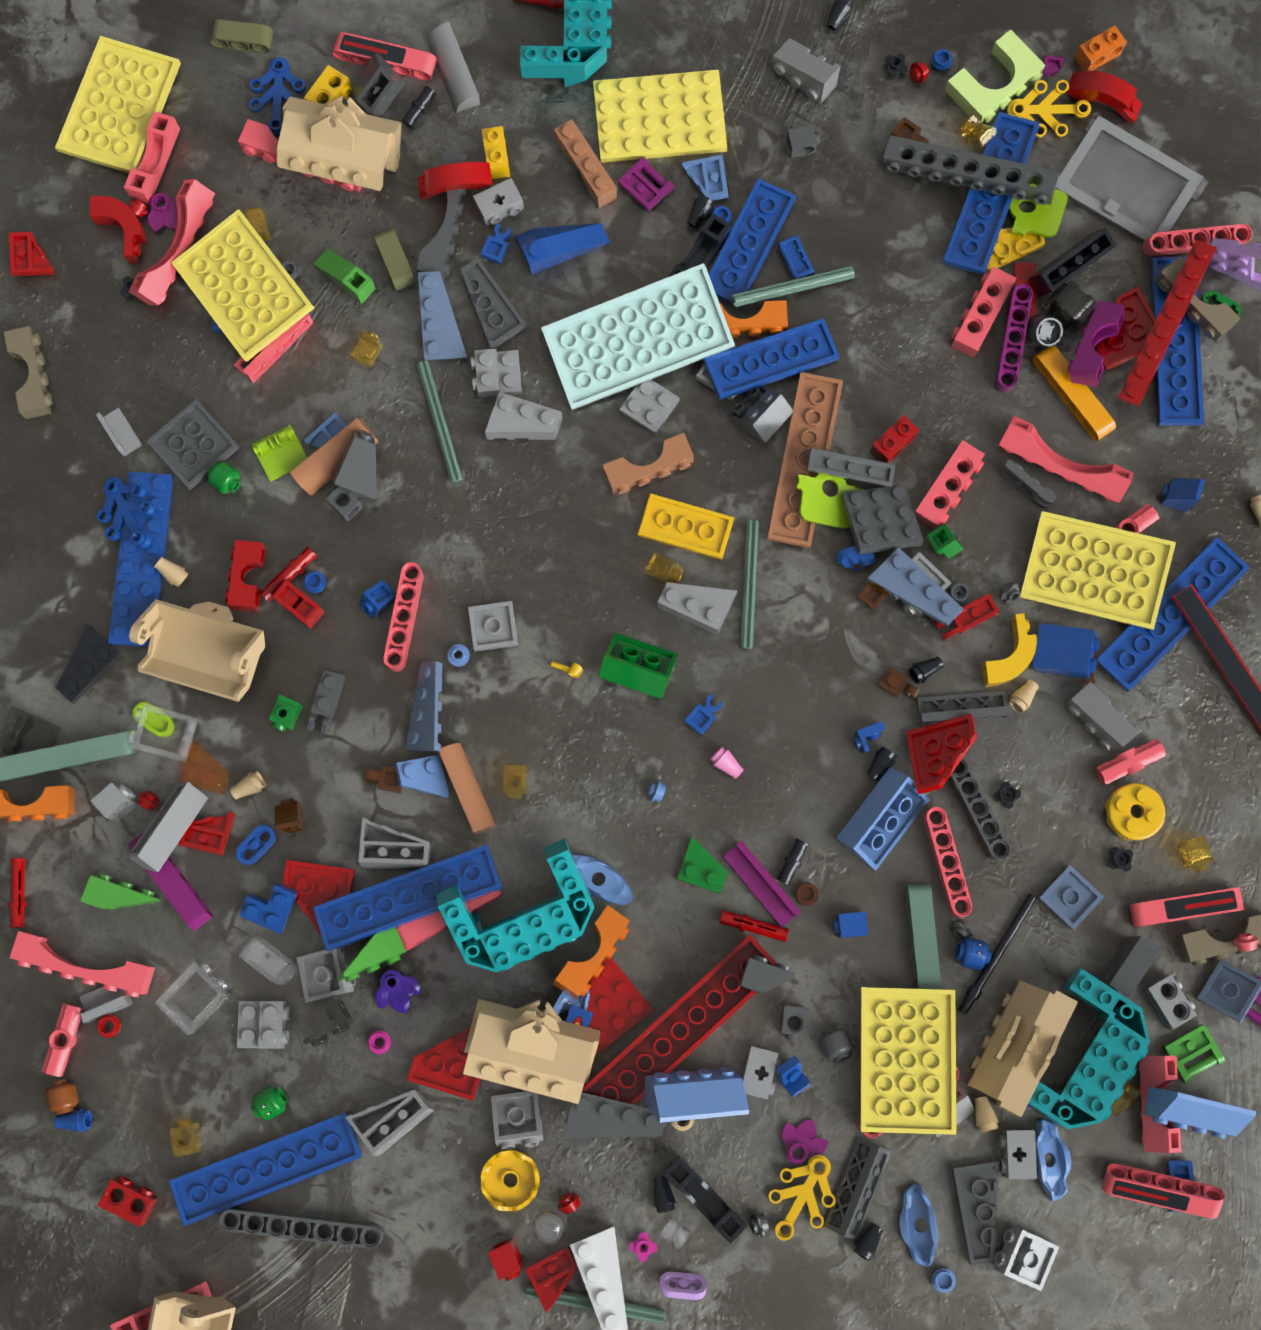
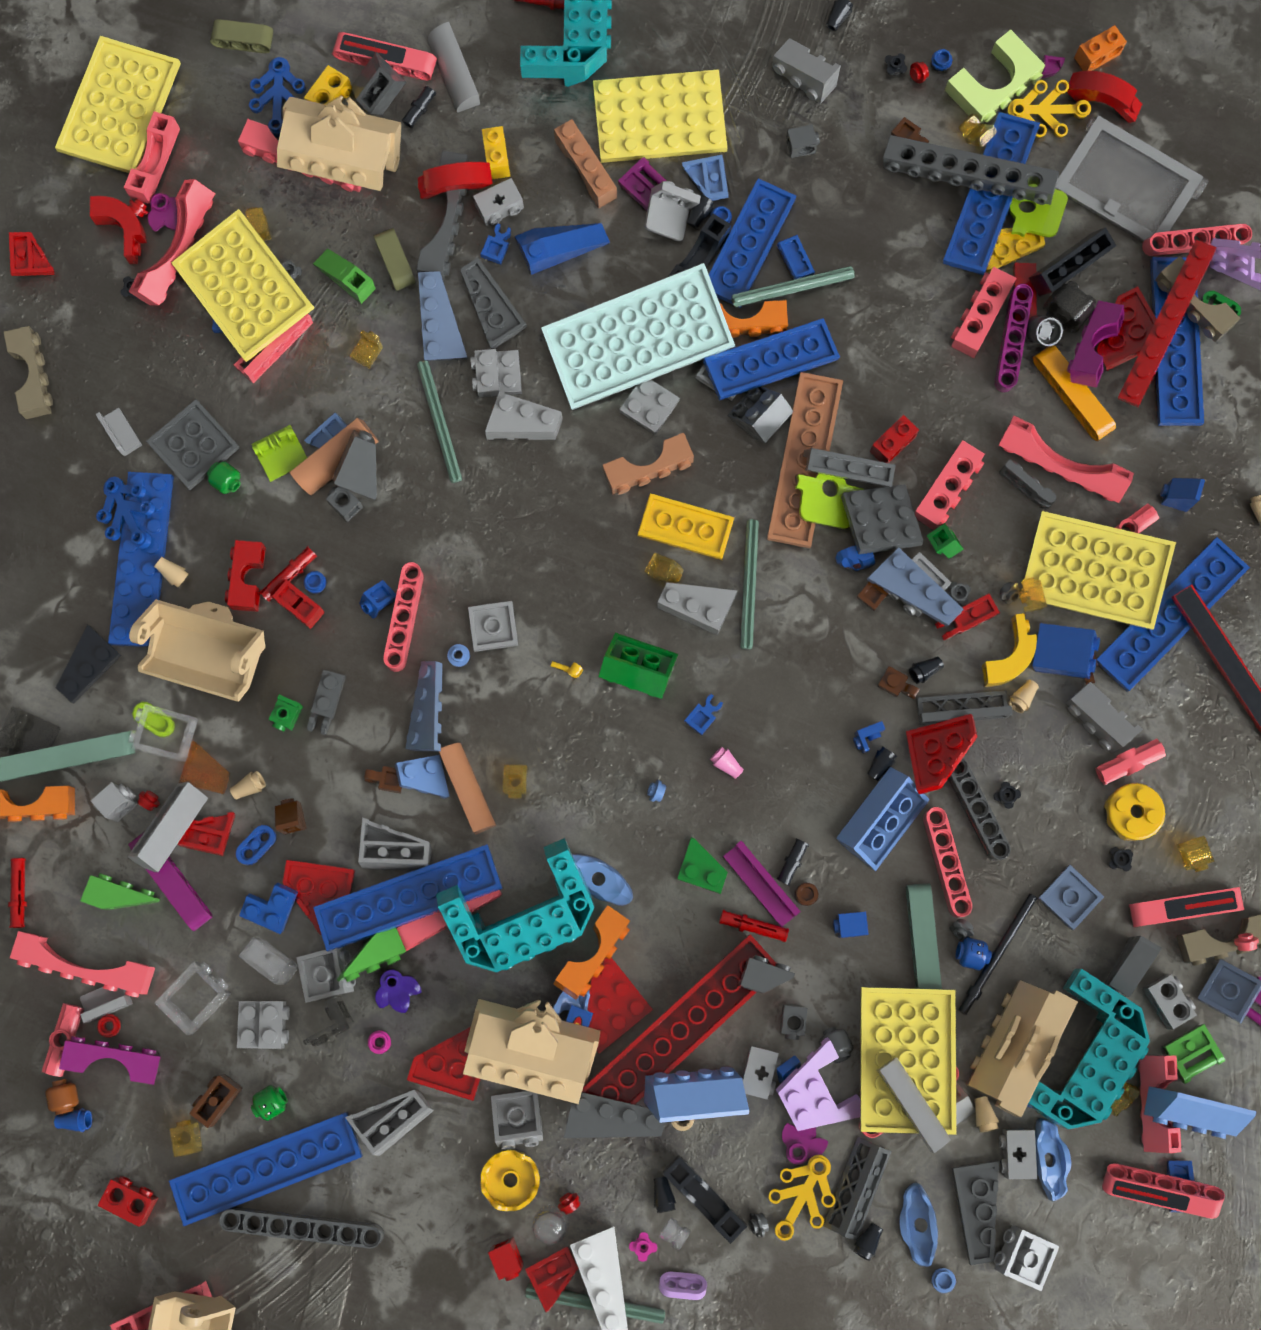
none -> magenta arch [59,1036,160,1085]
none -> reddish brown brick [189,1074,243,1128]
none -> light grey bracket [644,181,701,241]
none -> lavender wing [776,1037,860,1131]
none -> light grey brick [877,1057,951,1153]
none -> clear yellow brick [1019,578,1047,613]

